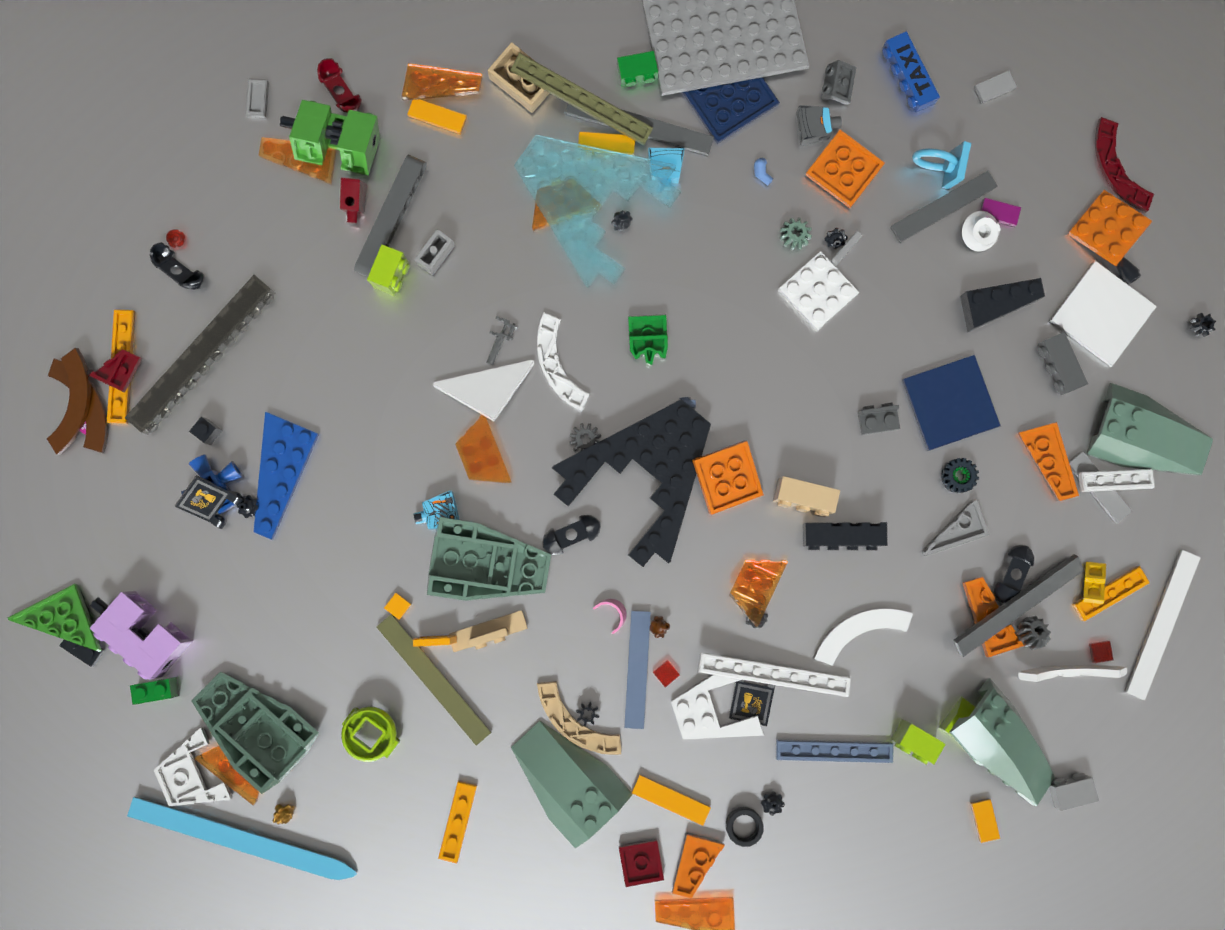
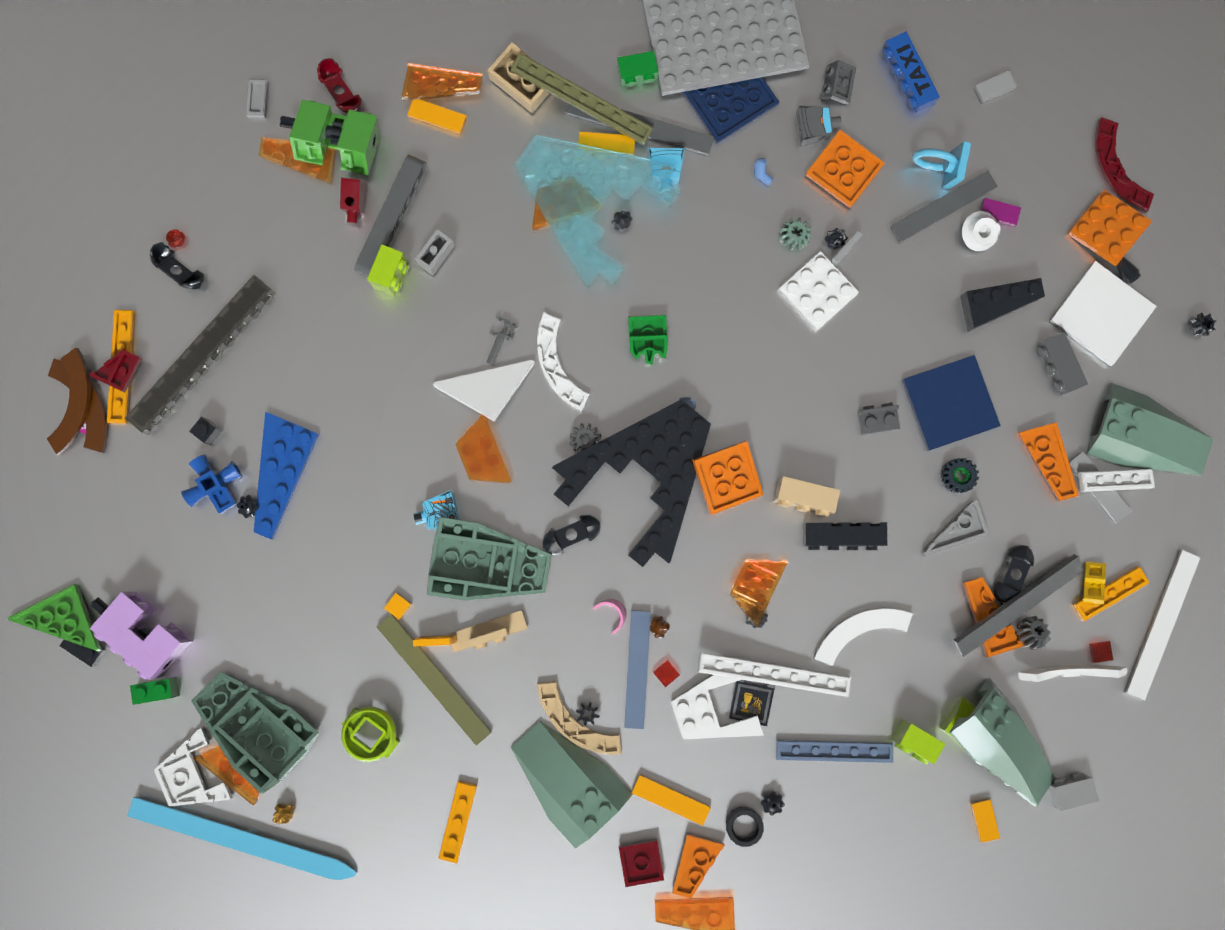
black flag [175,475,243,529] -> none

